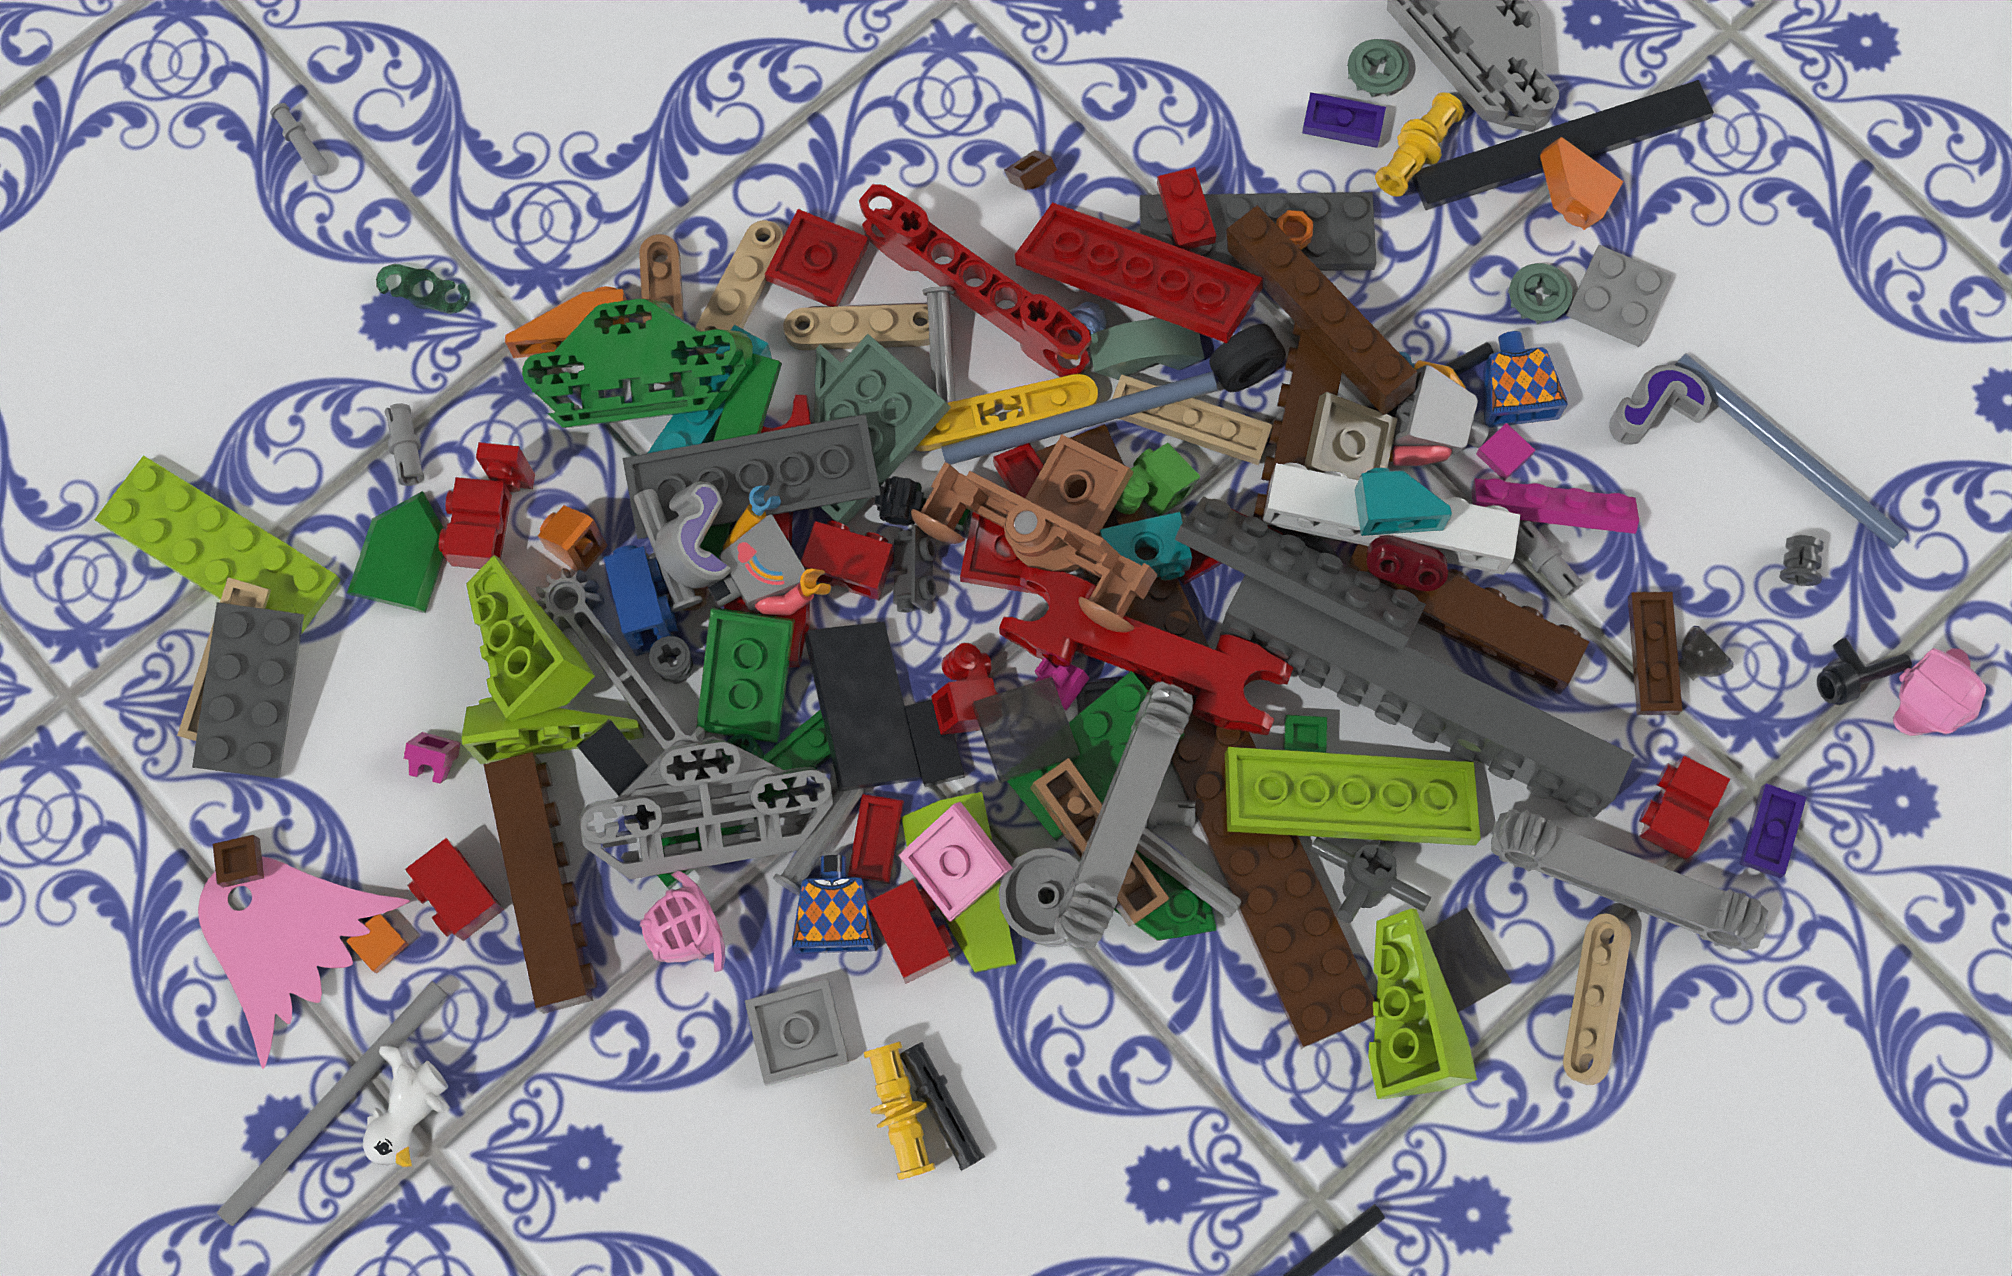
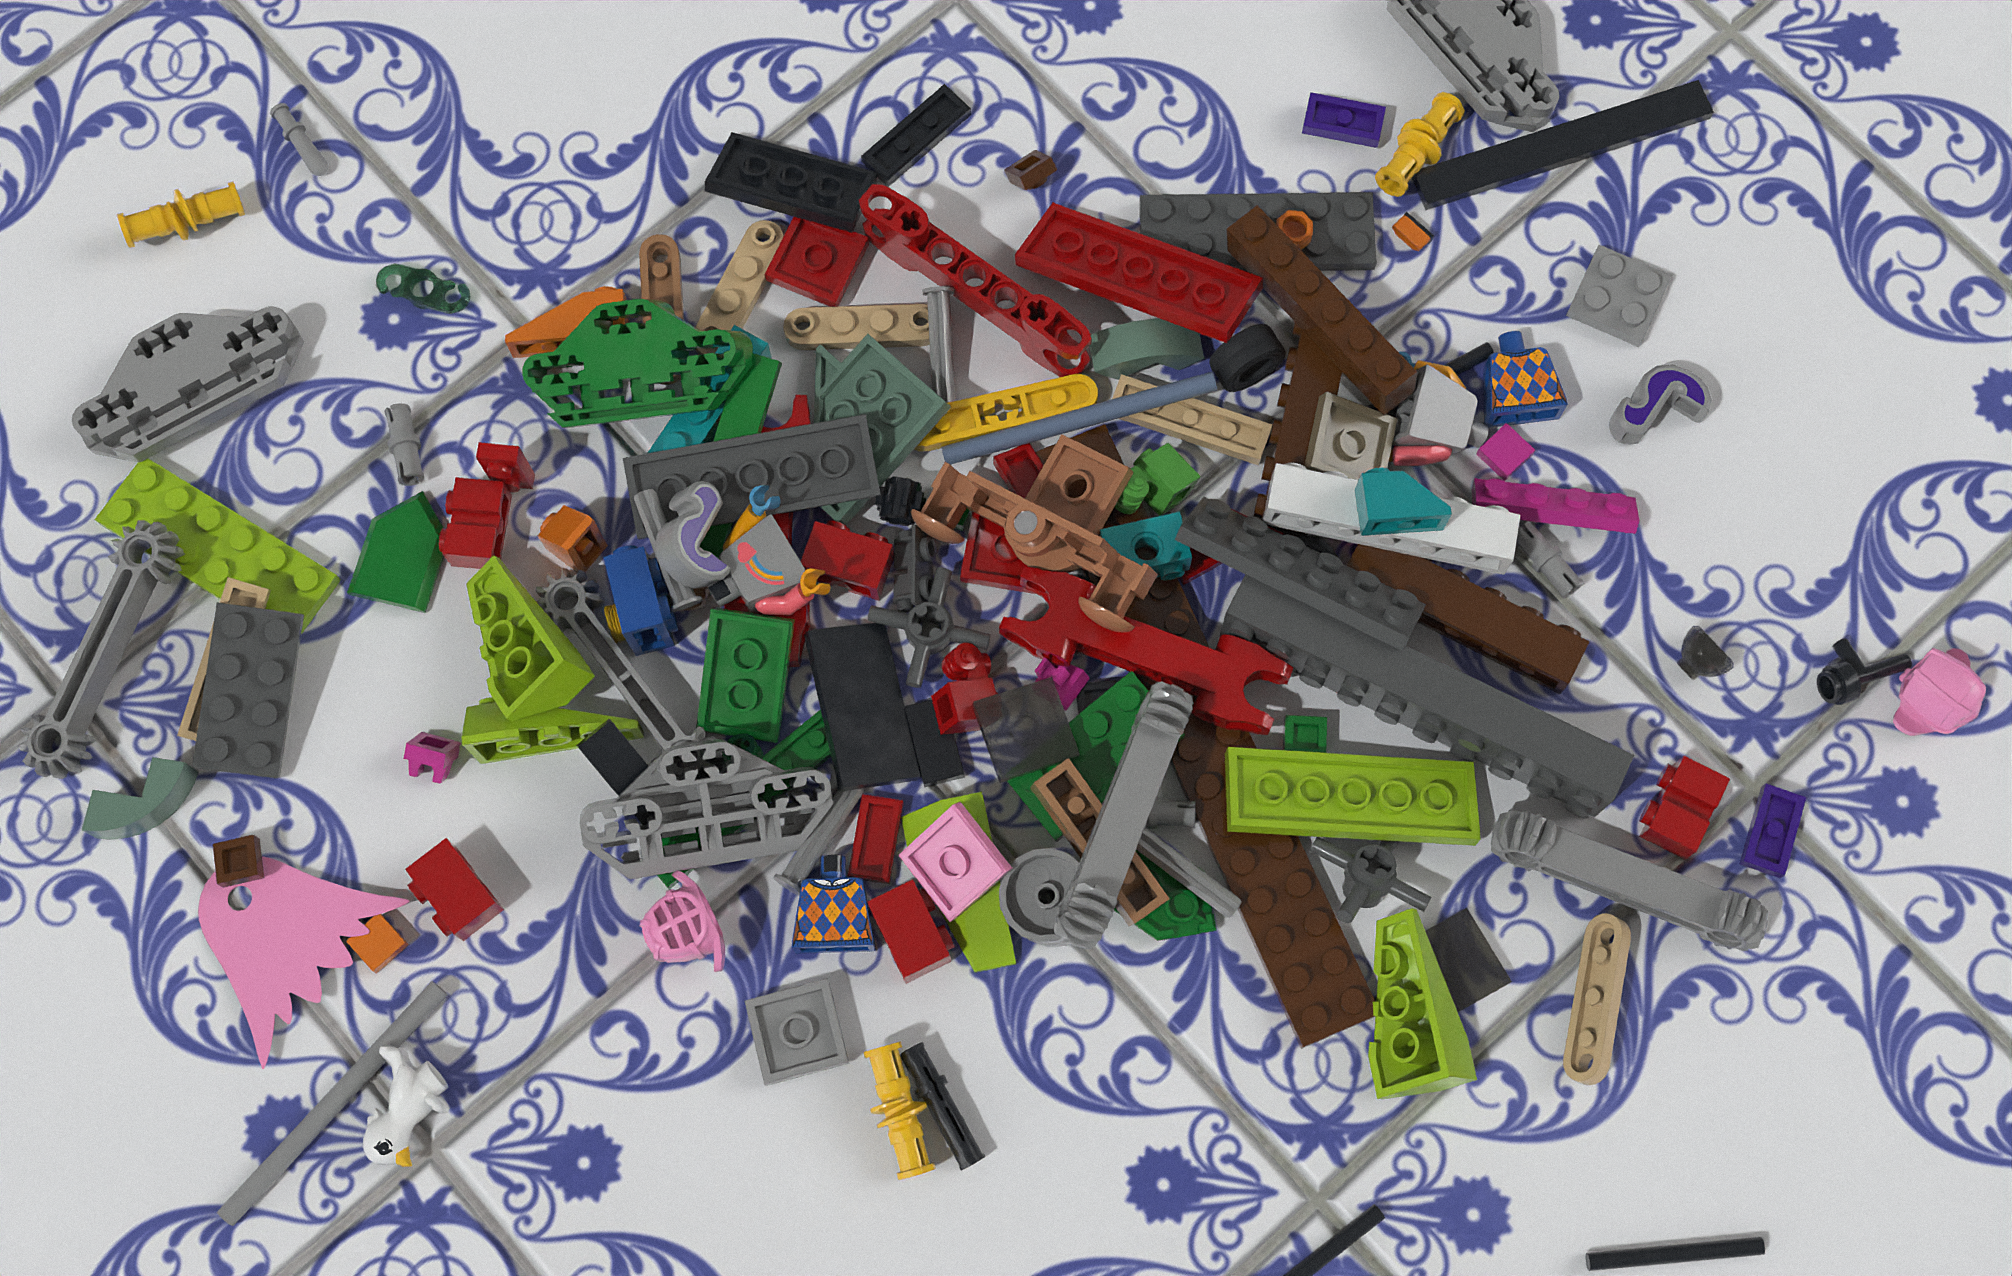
reddish brown brick [483,752,597,1014] -> none
dark grey bush [649,636,693,684] -> none
light blue plate [1068,301,1107,341] -> none
red plate [1157,167,1217,250] -> none
sand green gear [1347,39,1409,97] -> none
dark red plate [1366,535,1448,591] -> none
sand green gear [1508,263,1572,325] -> none
orange slope [1540,137,1624,230] -> none
reddish brown plate [1628,592,1682,715] -> none
sand blue piece [1675,353,1907,549] -> none
dark grey bush [1779,535,1824,586] -> none
none -> light grey arm [17,520,185,779]
none -> light grey connector [72,306,304,462]
none -> sand green brick [82,757,199,840]
none -> yellow piece [117,181,245,248]
none -> yellow axle [604,603,626,644]
none -> black tile [705,132,877,233]
none -> black tile [861,84,971,187]
none -> dark grey bar [867,567,991,688]
none -> orange piece [1392,212,1434,251]
none -> black bar [1585,1237,1765,1271]

